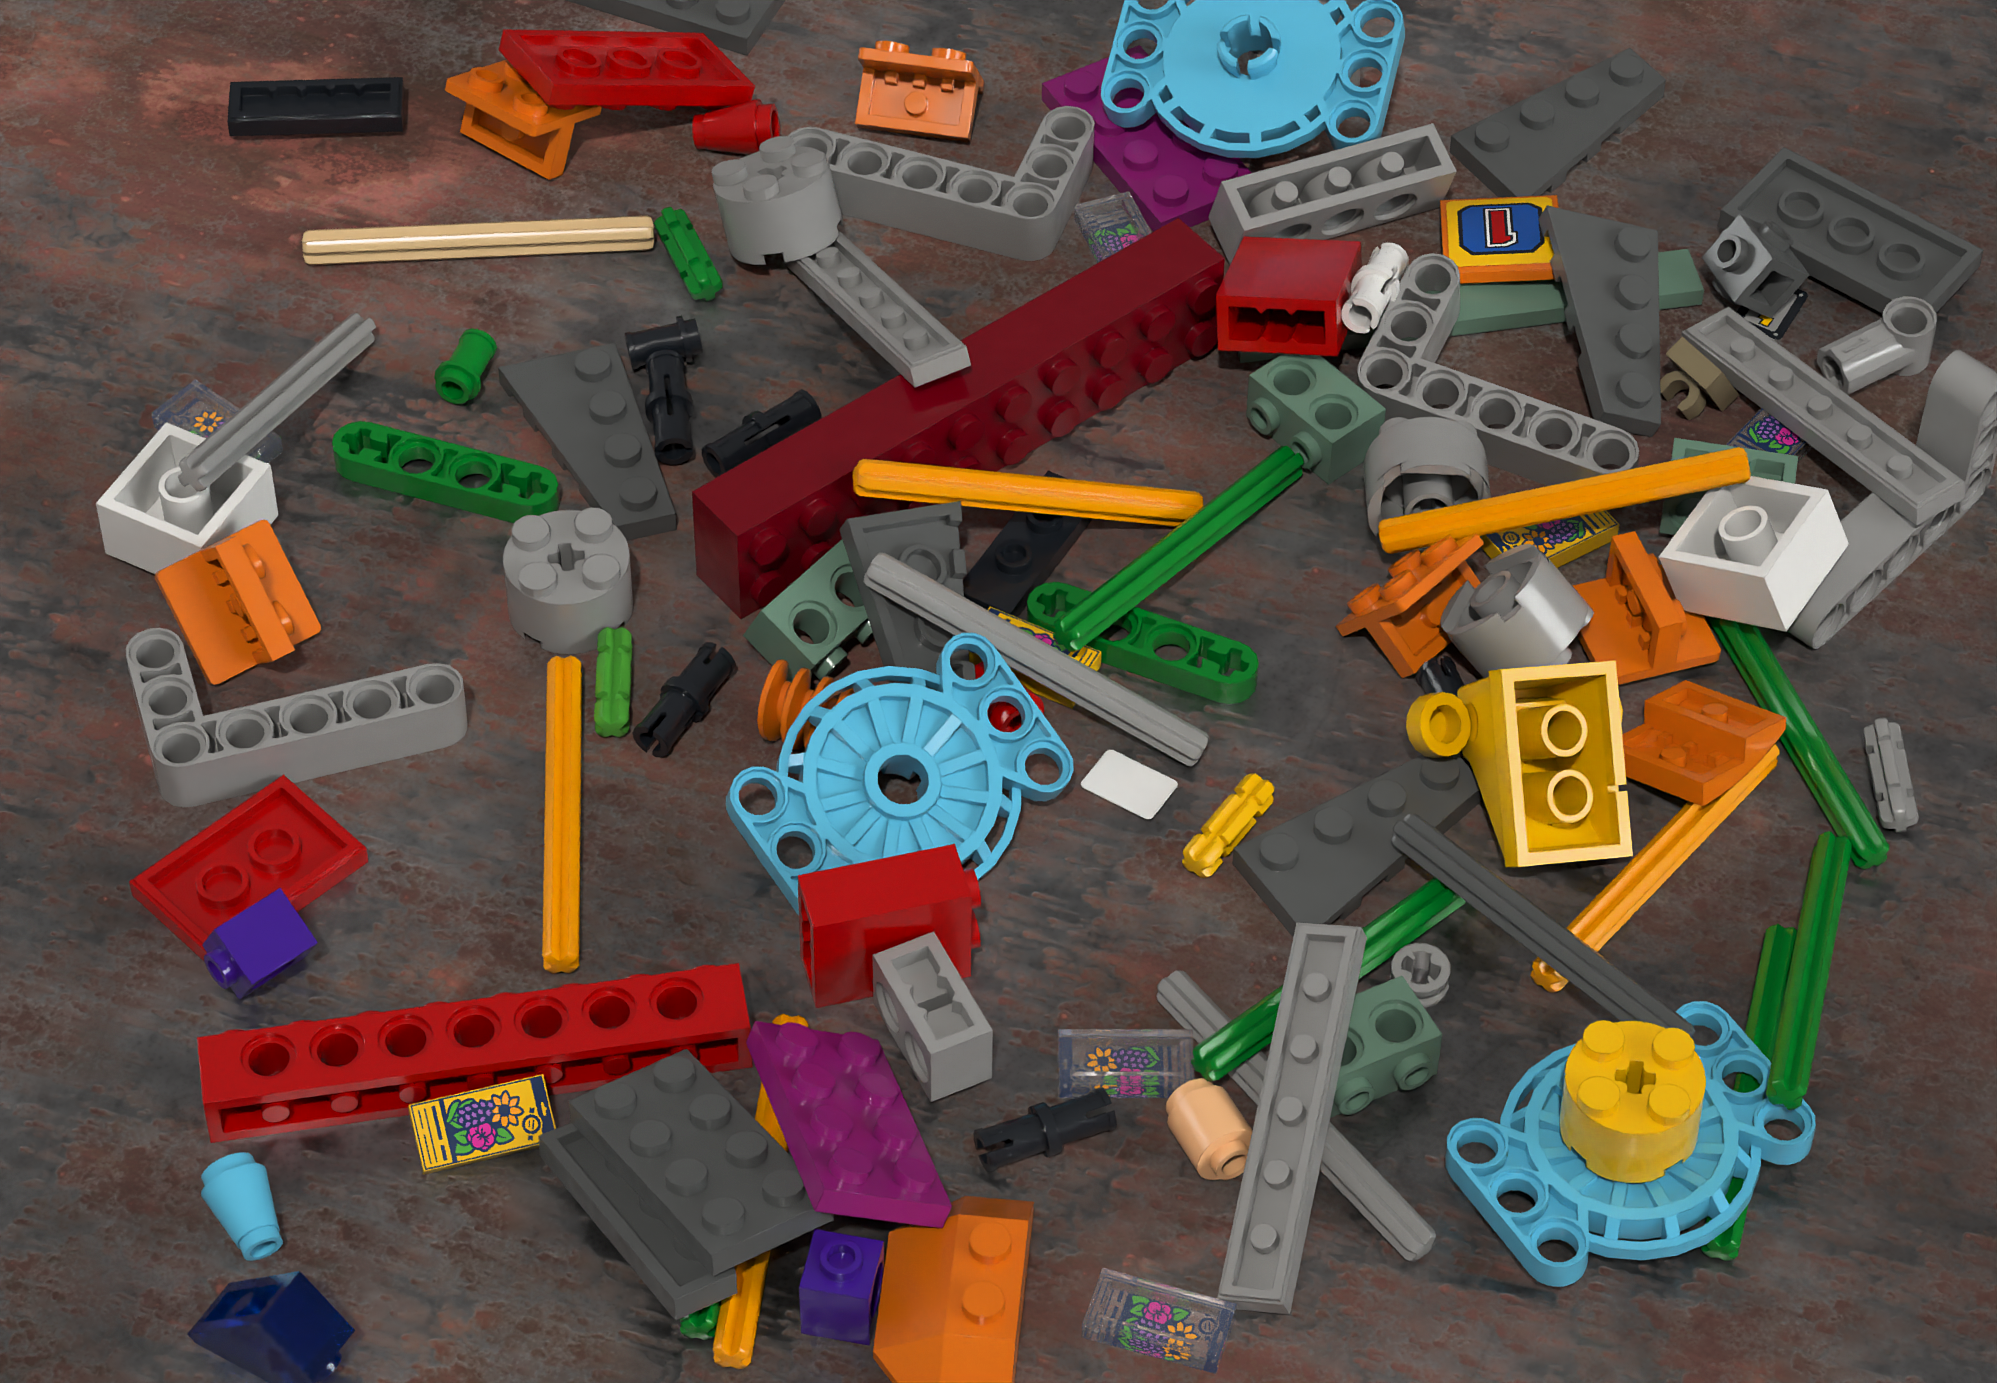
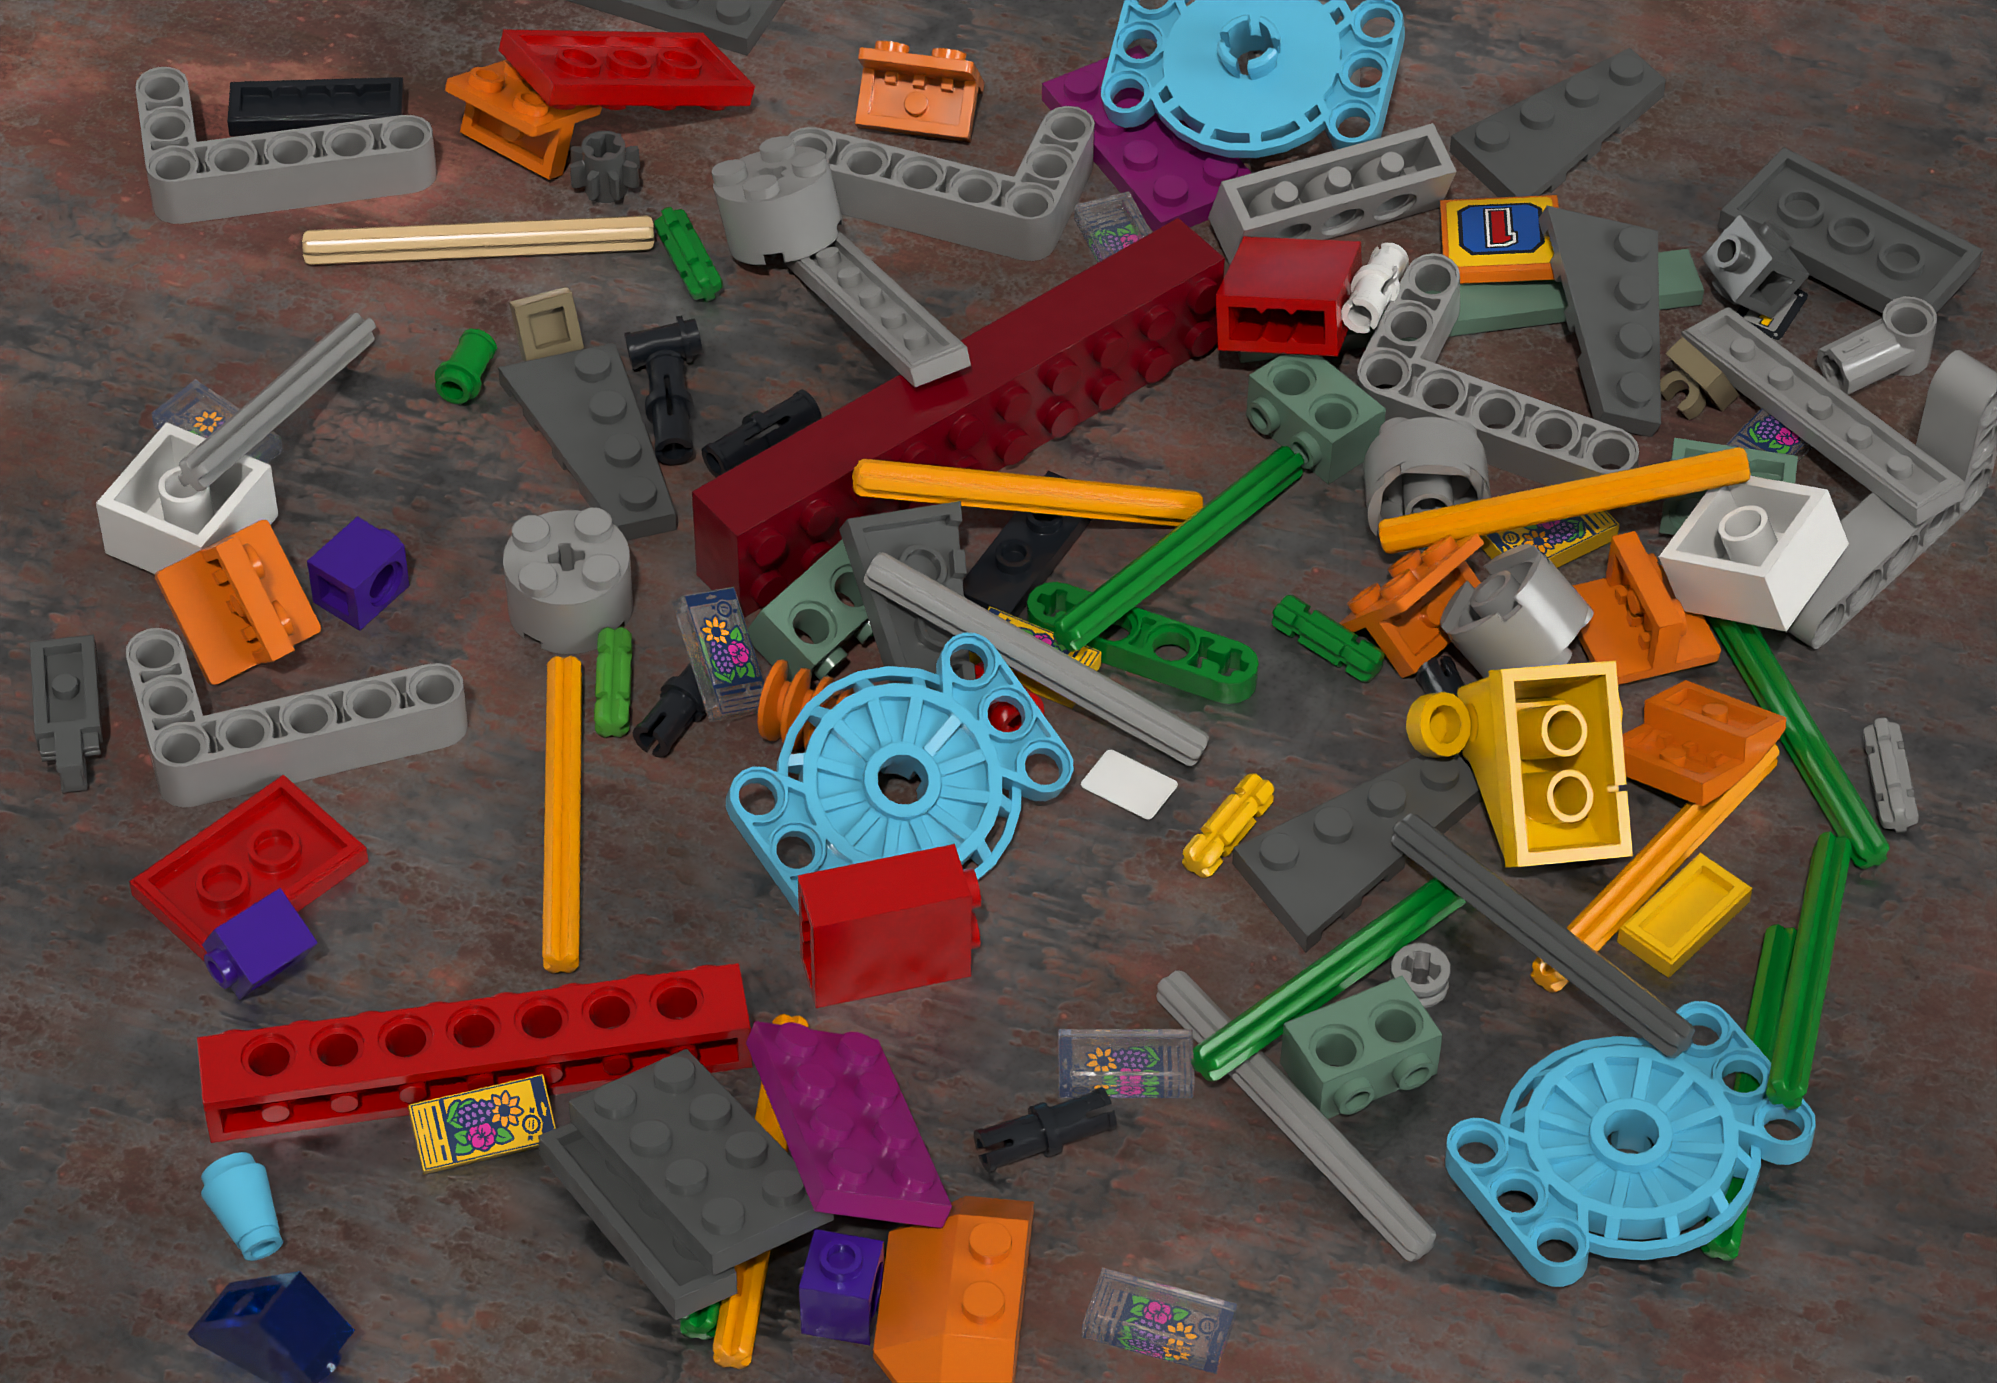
green beam [332,421,560,523] -> none
red cone [692,99,780,155] -> none
light grey brick [873,932,993,1102] -> none
light nougat brick [1166,1078,1252,1180] -> none
light grey tile [1217,923,1367,1315] -> none
yellow brick [1559,1020,1706,1183] -> none
none -> dark grey hinge [30,634,103,793]
none -> light grey beam [135,67,437,224]
none -> dark purple brick [307,516,410,631]
none -> dark tan tile [509,287,584,361]
none -> dark grey gear [569,130,640,203]
none -> tile [672,587,764,723]
none -> green axle [1272,595,1385,683]
none -> yellow tile [1617,852,1753,978]

